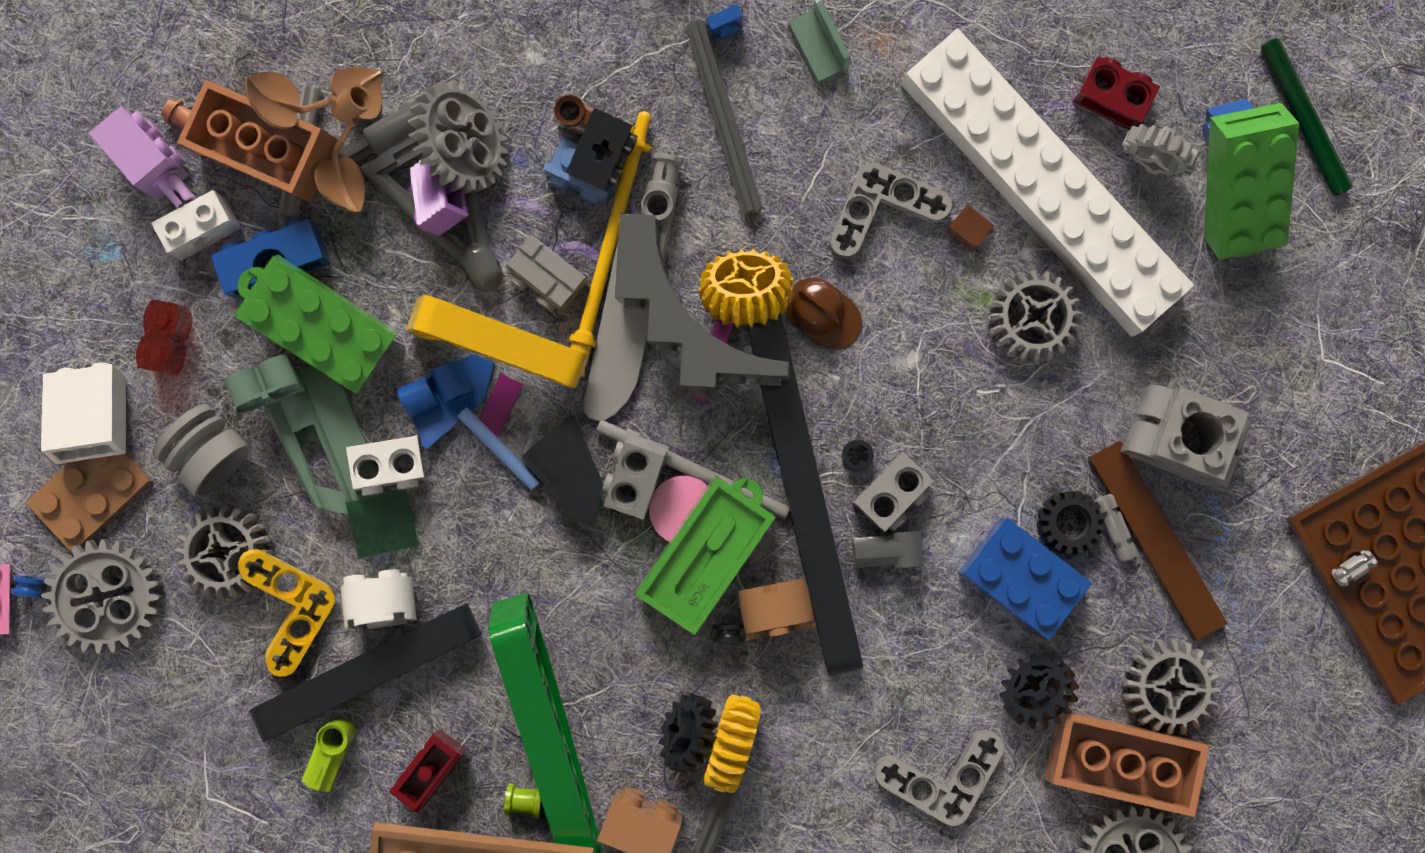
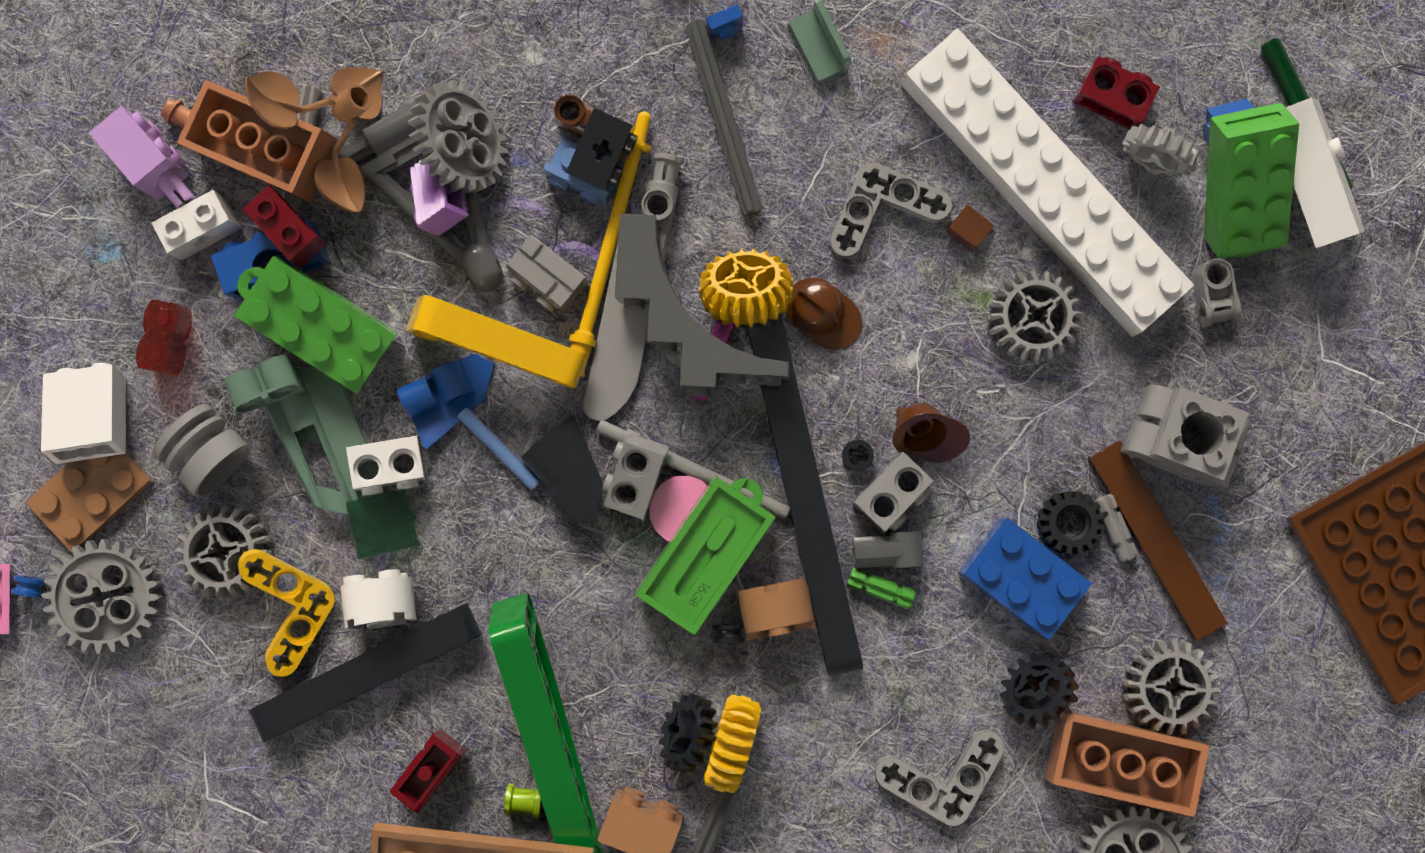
lime piece [301,717,356,792] -> none
magenta sticker [479,374,524,438] -> none
light grey piece [1331,551,1378,586] -> none
none -> dark red brick [242,185,327,268]
none -> bright green axle [847,568,915,609]
none -> reddish brown piece [892,403,970,462]
none -> light grey piece [1192,258,1242,328]
none -> white brick [1286,97,1365,248]

